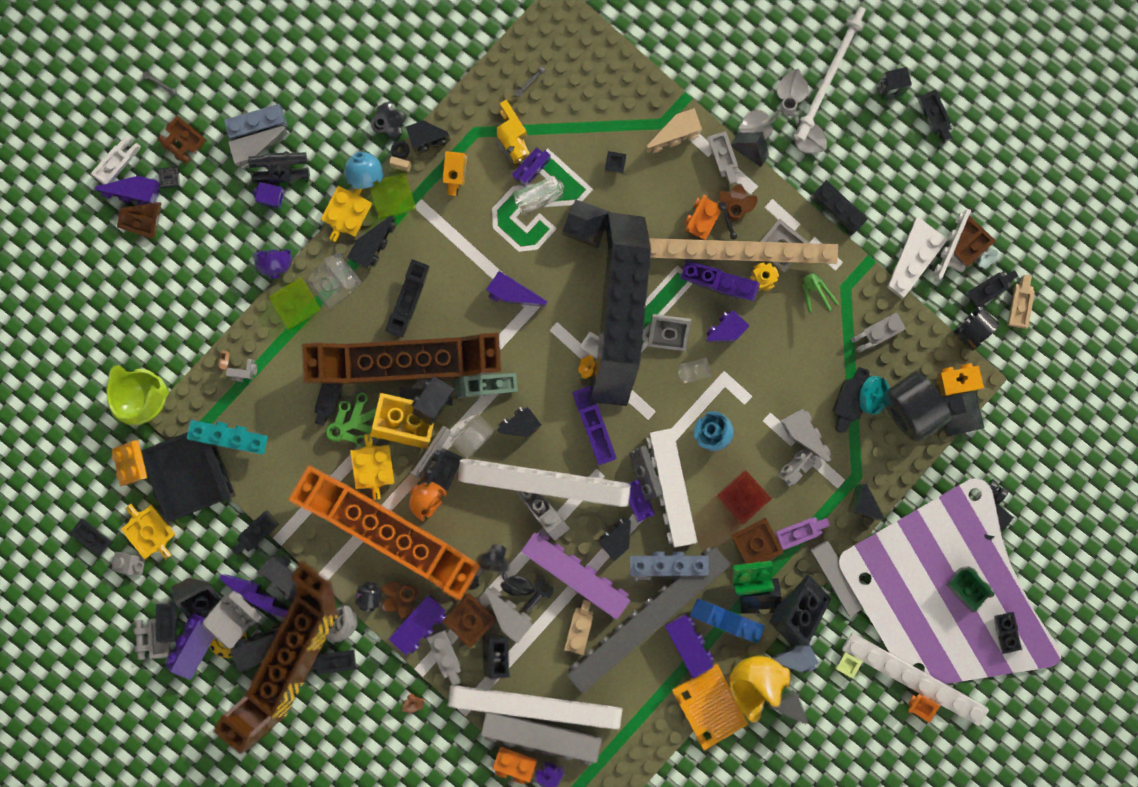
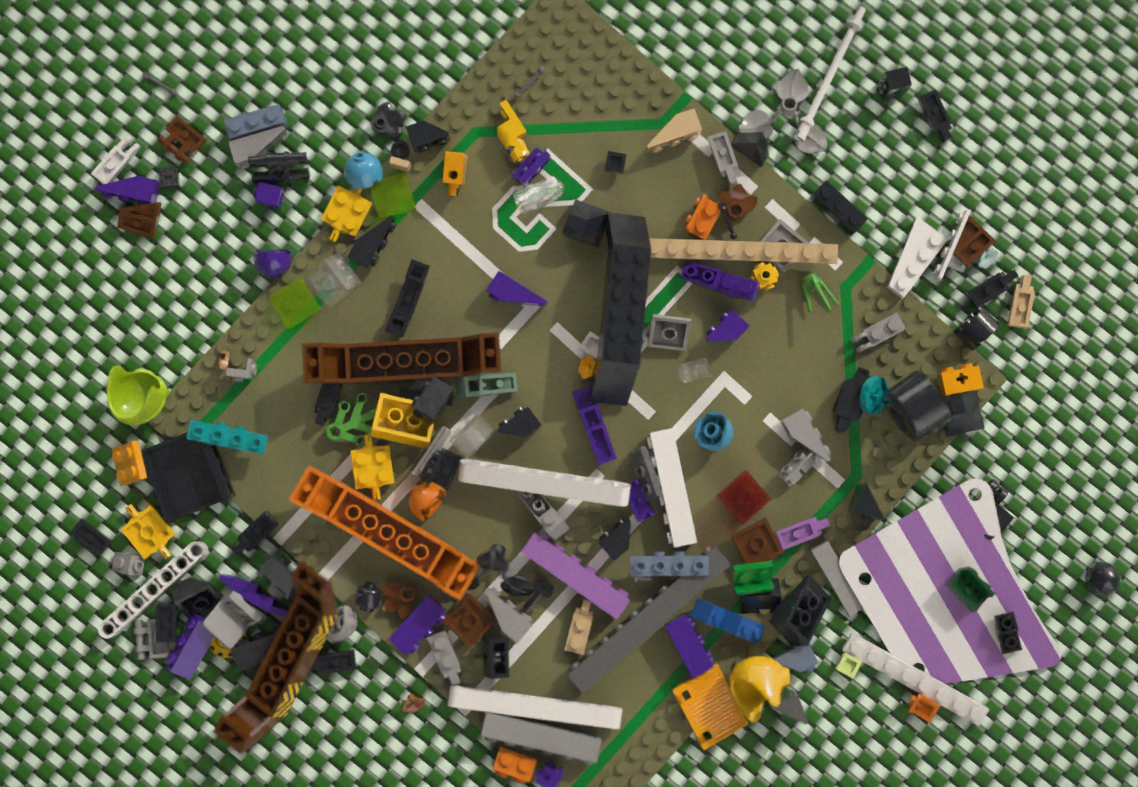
none -> white beam [98,542,208,638]
none -> black piece [1085,561,1121,596]

